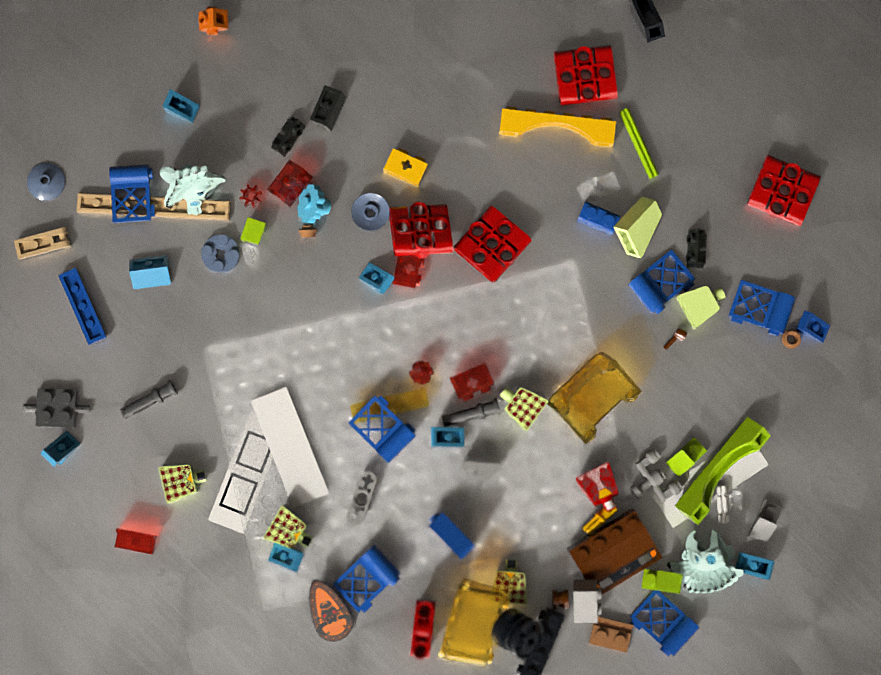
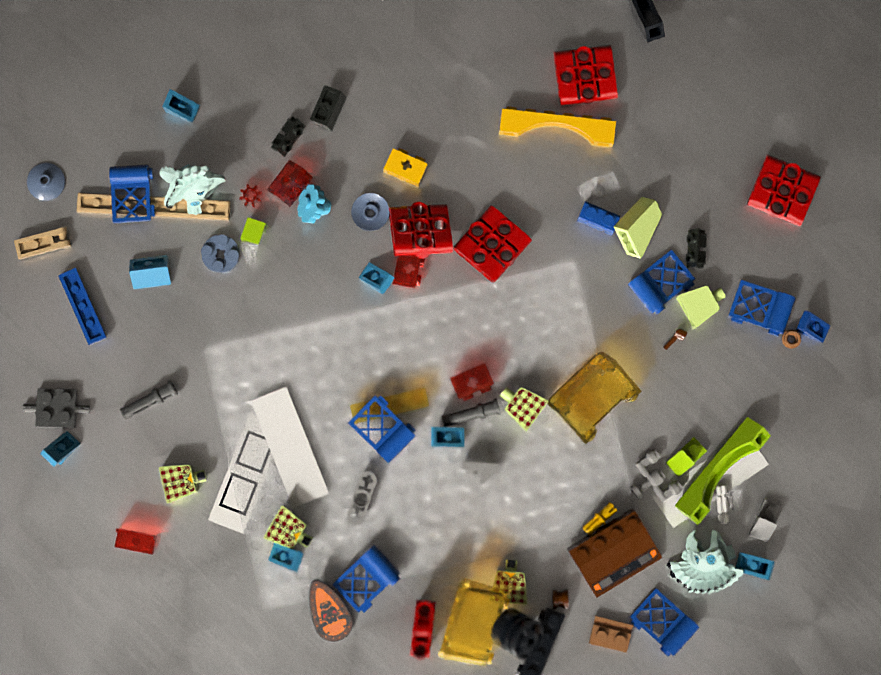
orange brick [198,6,228,35] -> none
medium nougat plate [298,224,317,237] -> none
clear red gear [409,361,434,385] -> none
blue slope [429,512,475,560] -> none
brick [573,580,601,623] -> none
red torso [575,462,619,512] -> none
lime axle [620,108,659,179] -> none
lime slope [641,569,683,594] -> none

